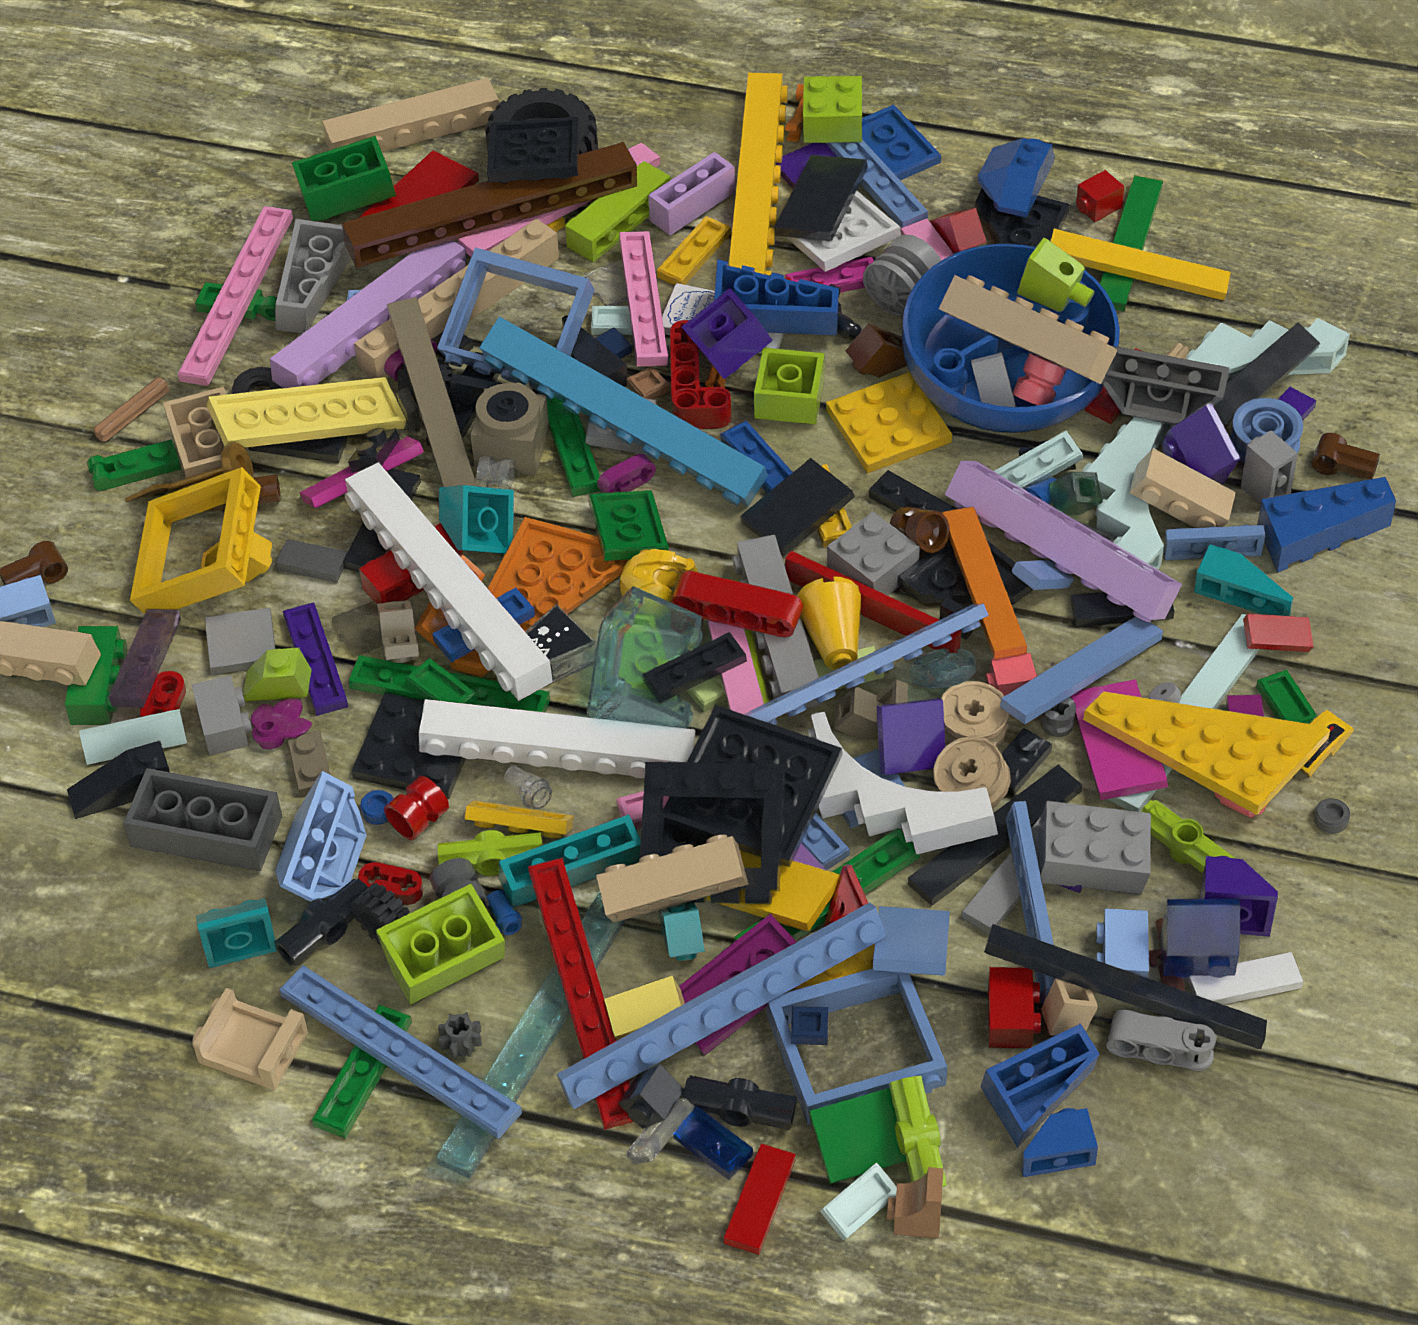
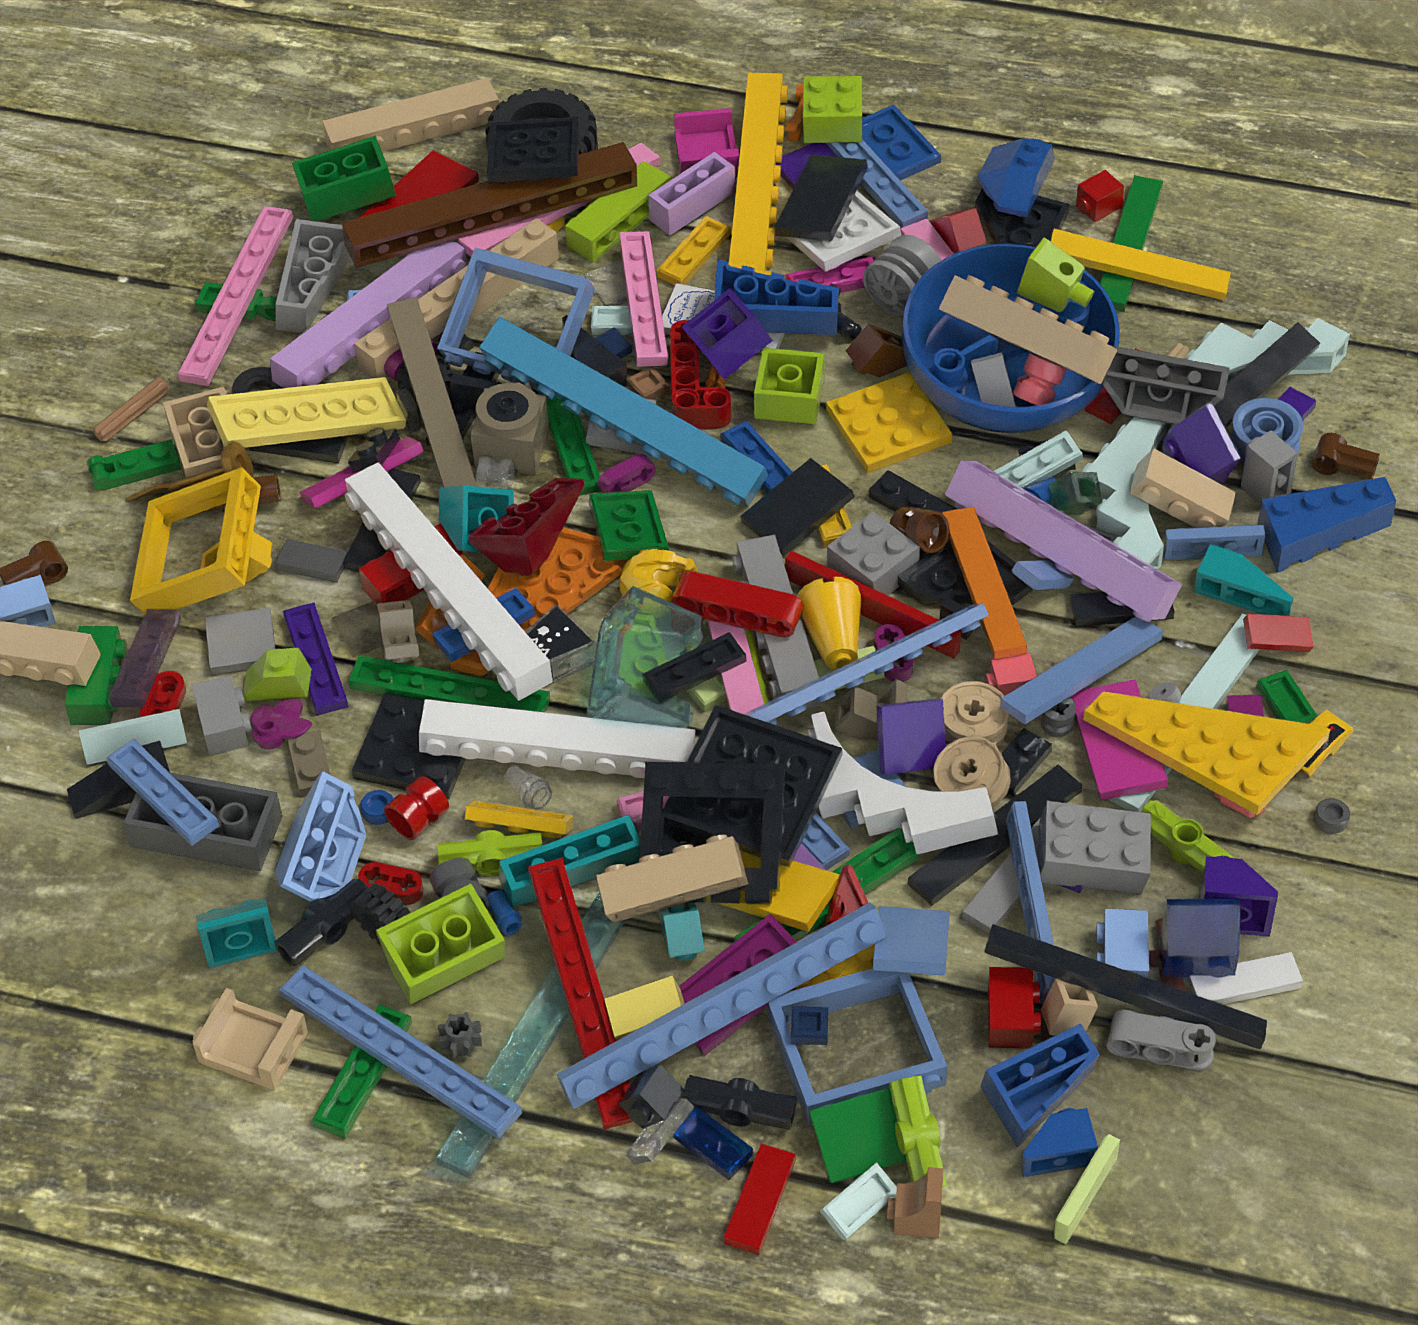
green tile [405,658,477,704] -> none
clear light blue tile [909,648,977,689] -> none
none -> medium blue tile [106,739,219,846]
none -> dark red wedge [468,478,585,576]
none -> dark pink panel [674,108,739,178]
none -> magenta beam [874,624,913,682]
none -> yellowish green tile [1054,1134,1120,1244]

